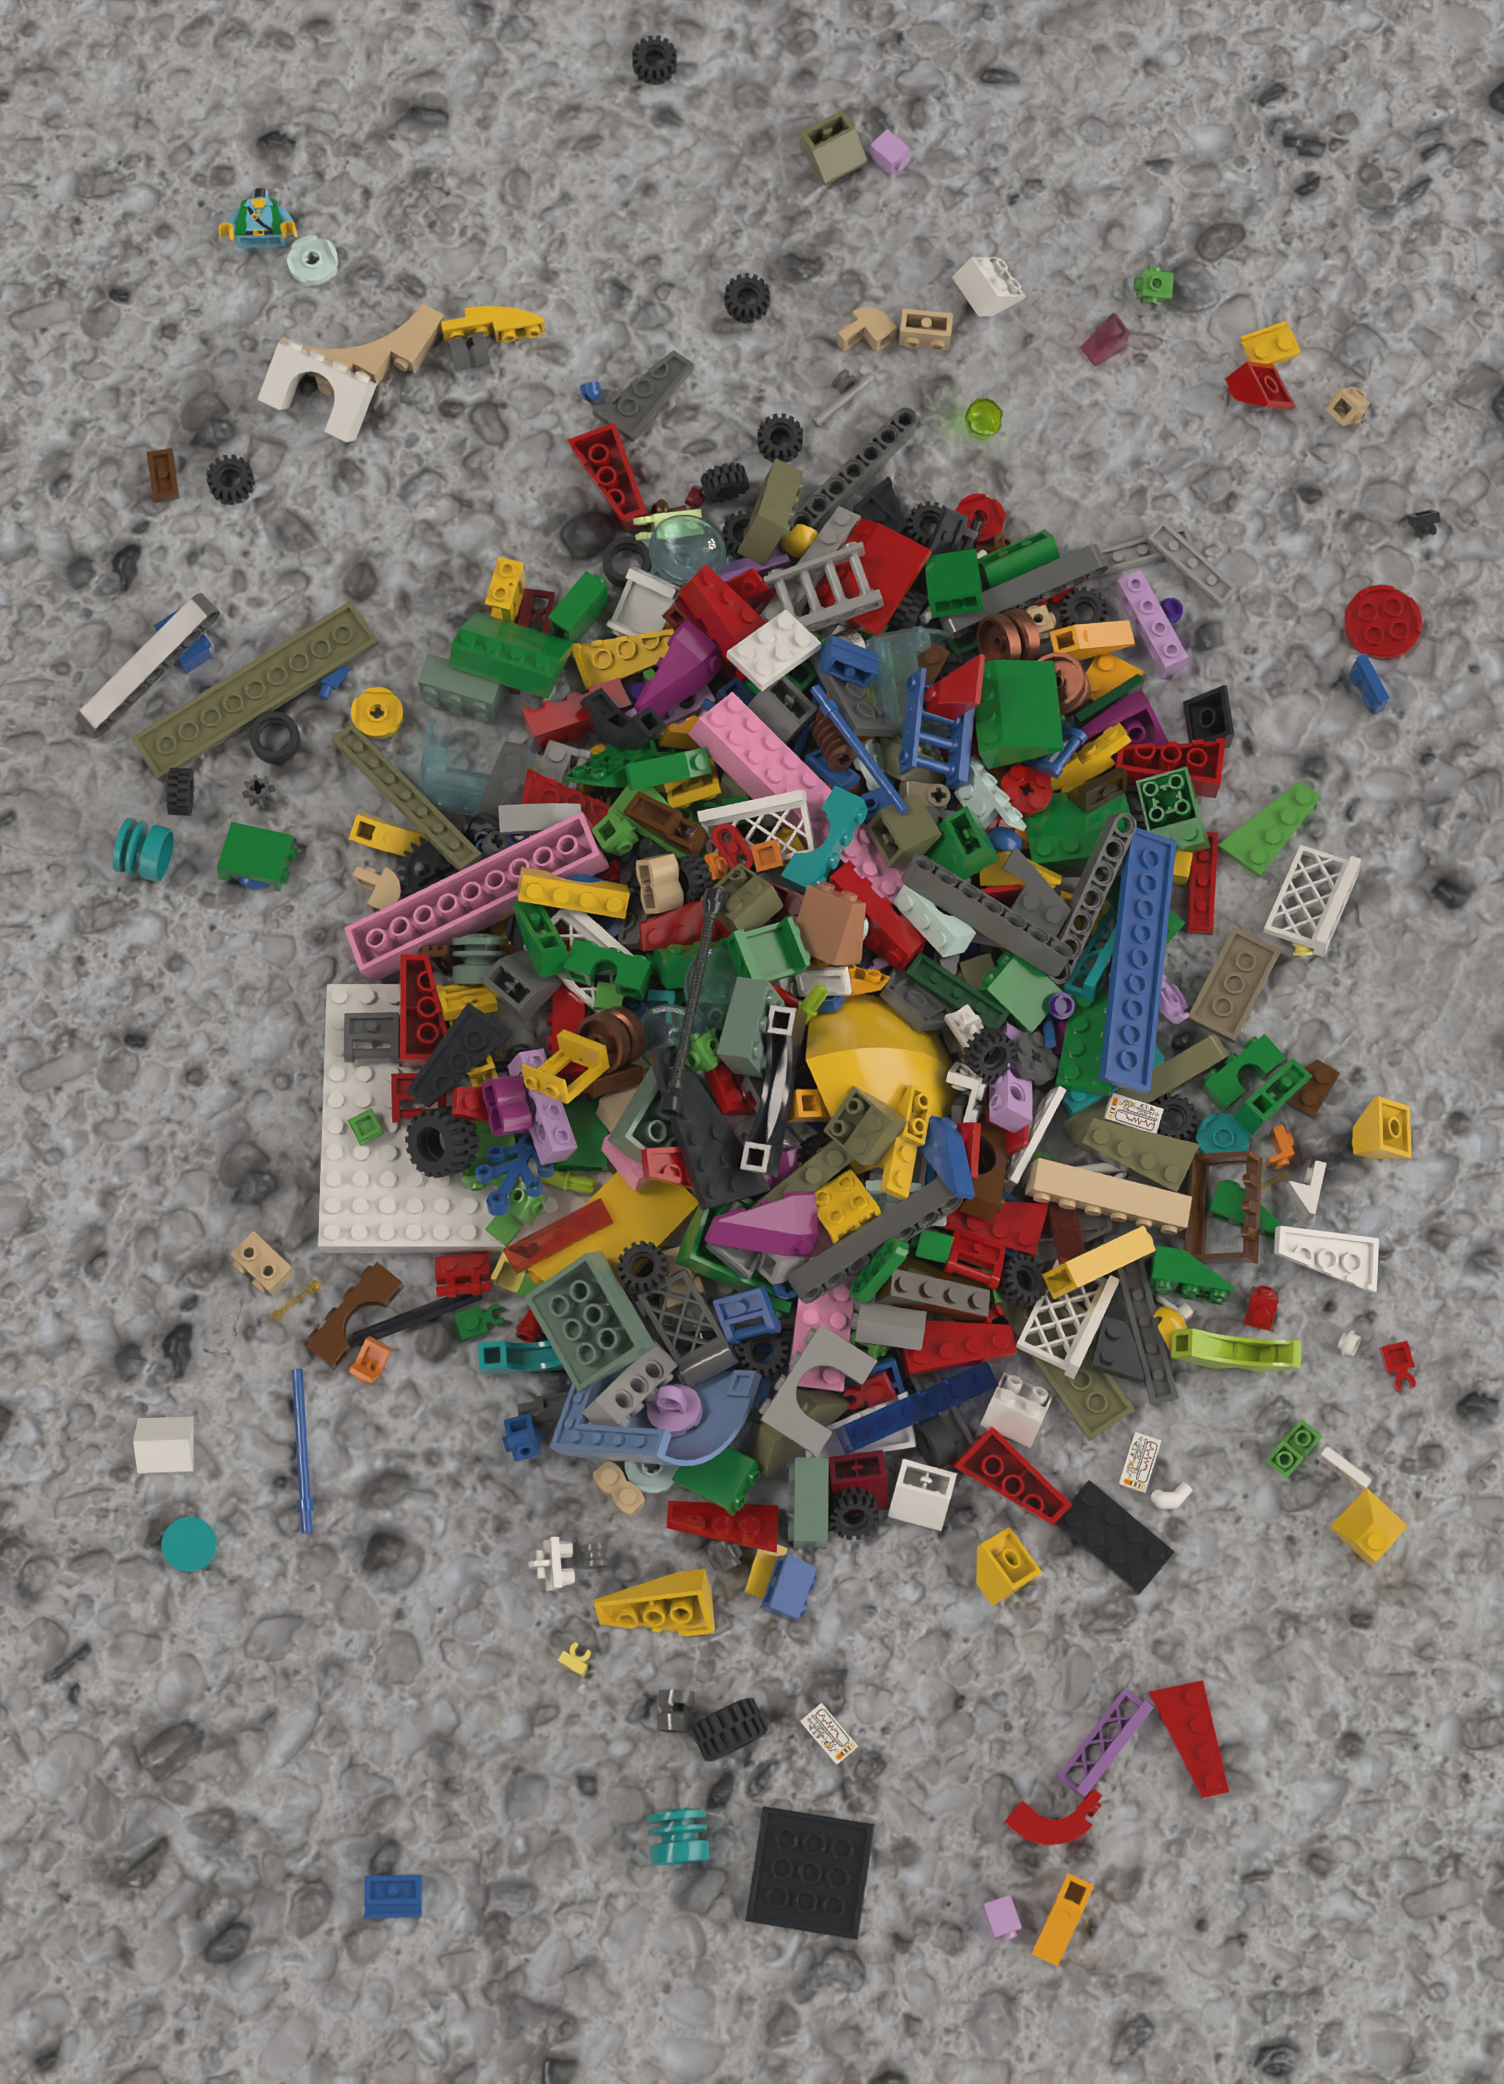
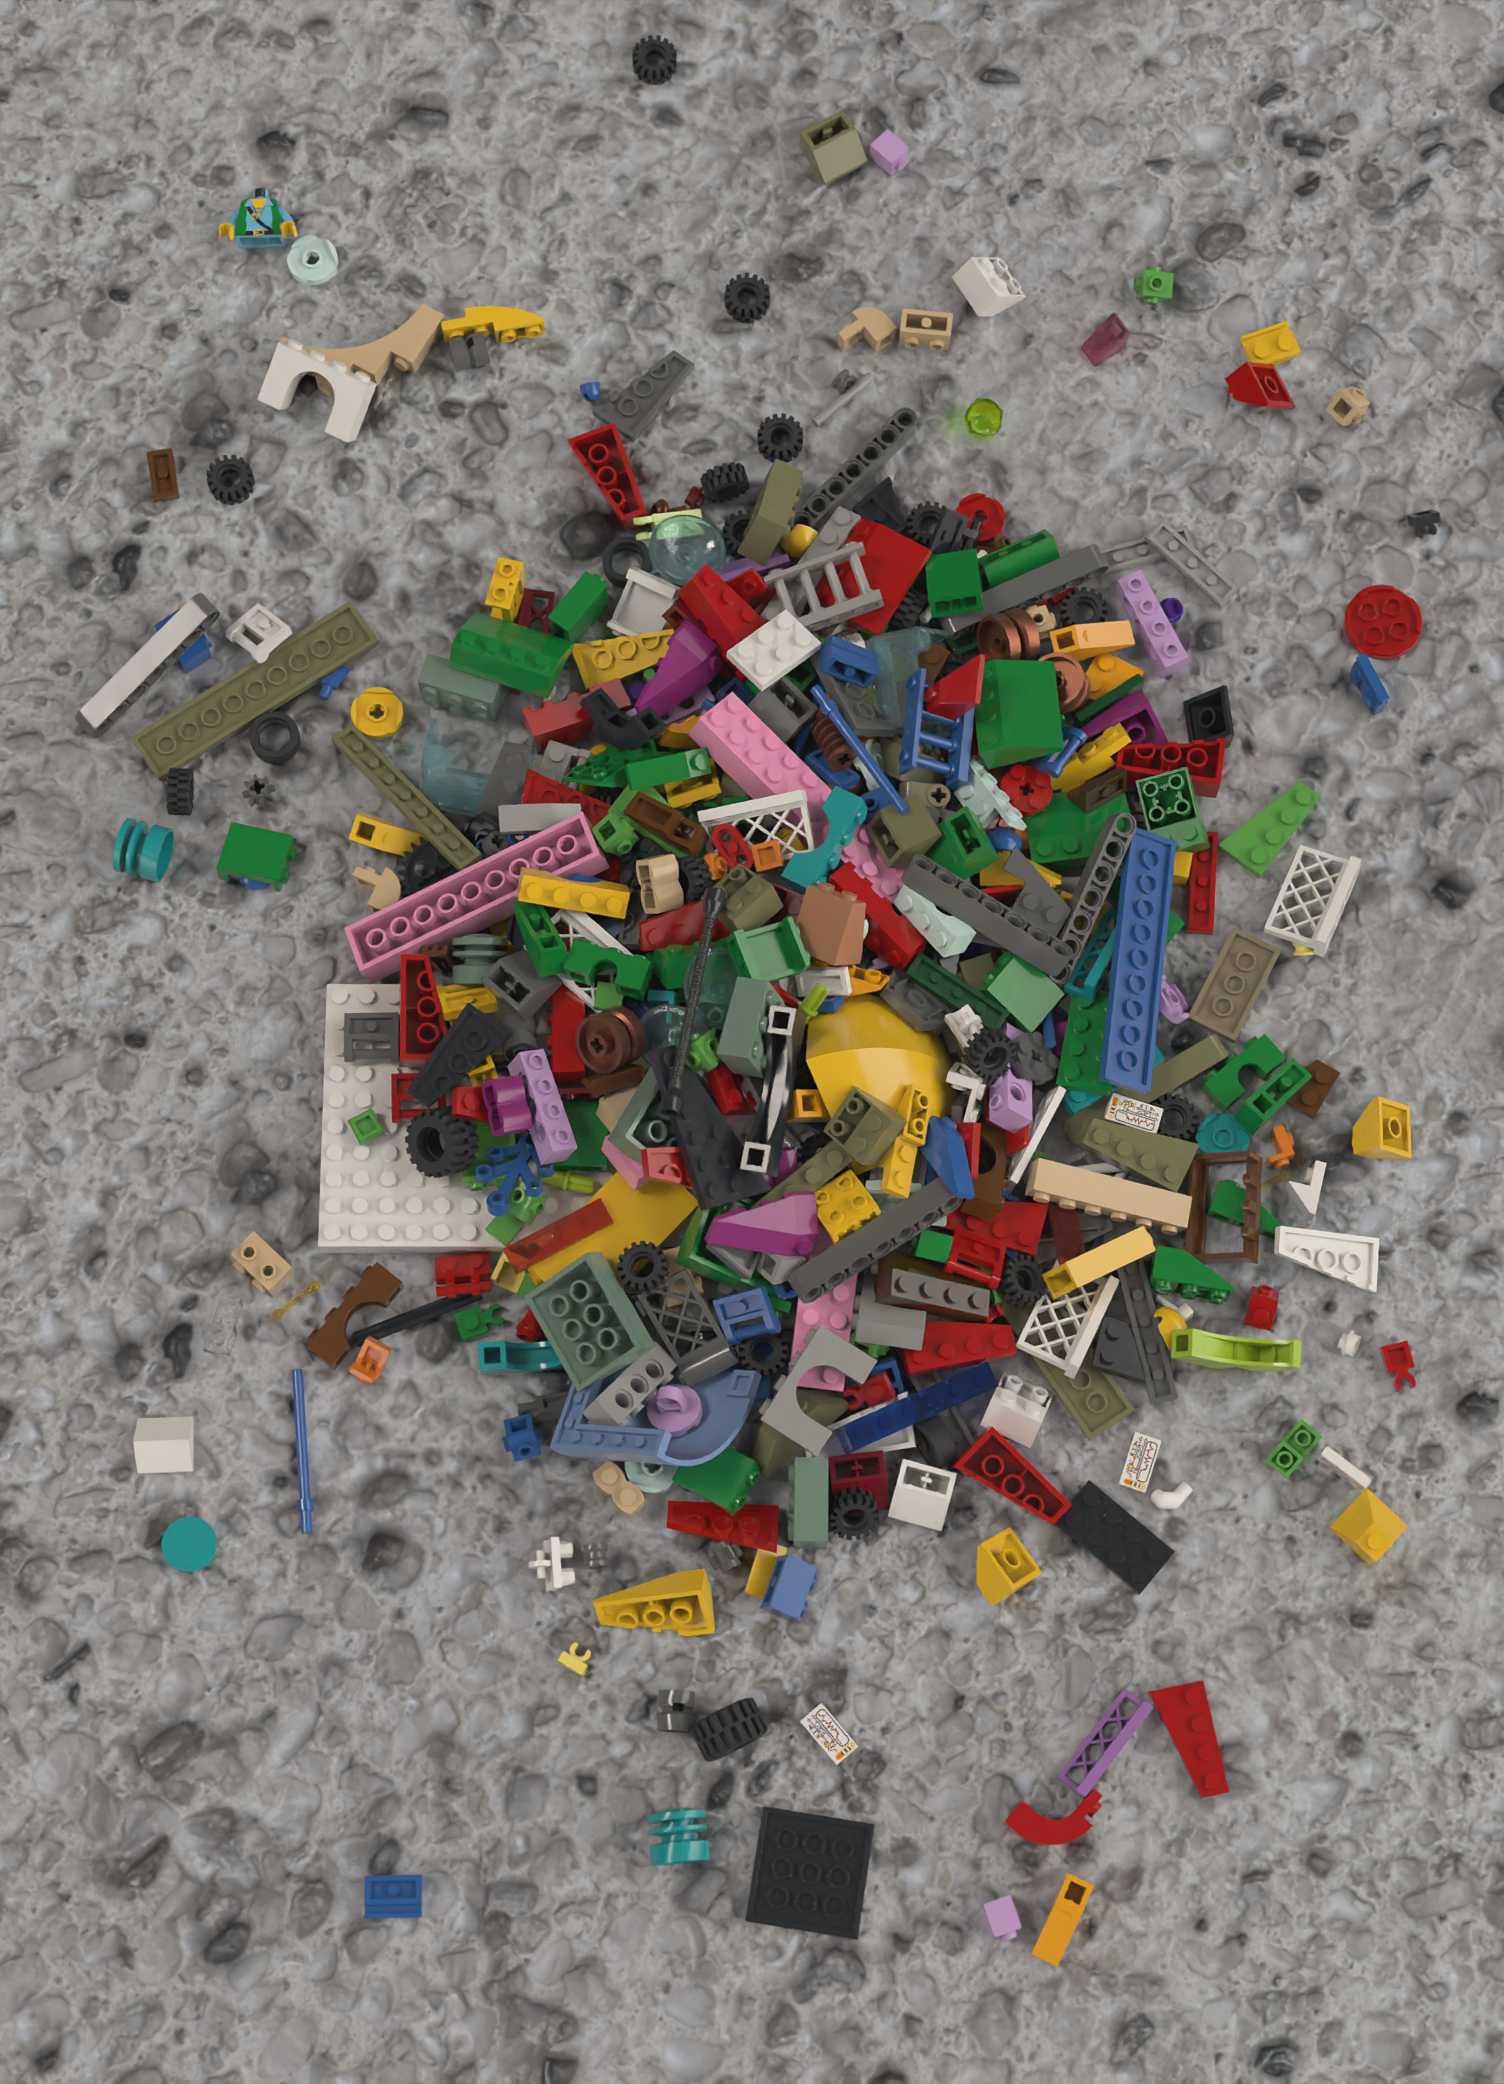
yellow panel [521,1030,610,1104] -> none
green beam [849,1236,909,1304] -> none
plate [1048,992,1075,1019] -> none
none -> white plate [225,603,292,663]

